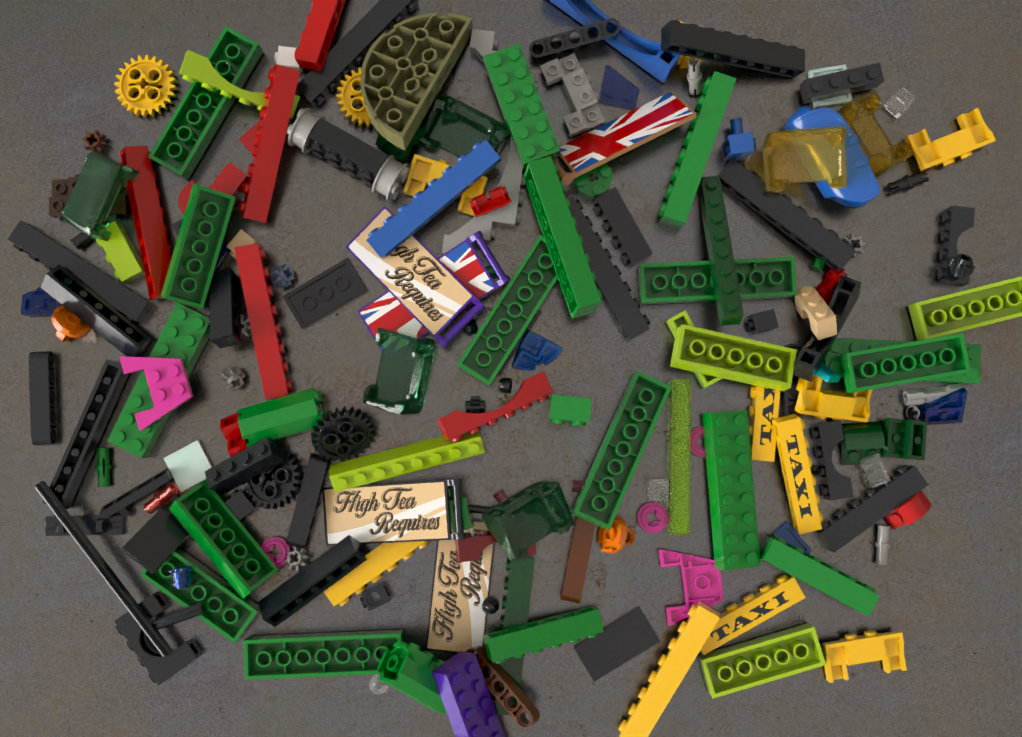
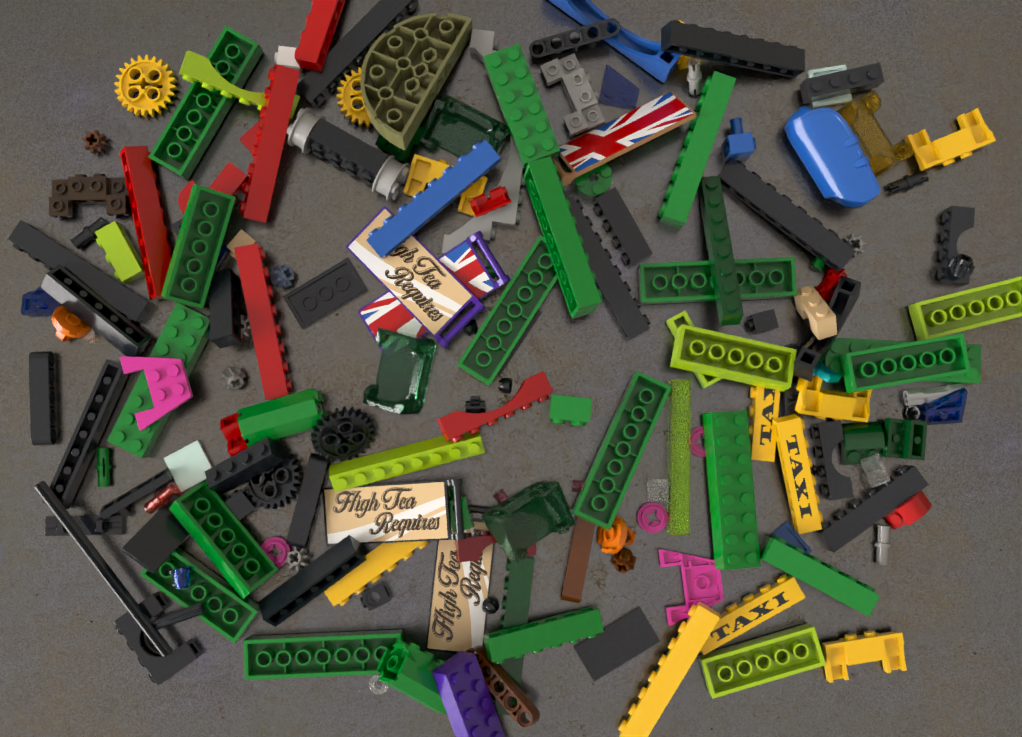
clear green windscreen [62,151,140,241] -> none
blue brick [512,329,563,370] -> none
clear yellow windscreen [762,127,848,193] -> none
clear panel [883,86,917,118] -> none
none -> reddish brown gear [611,548,636,573]

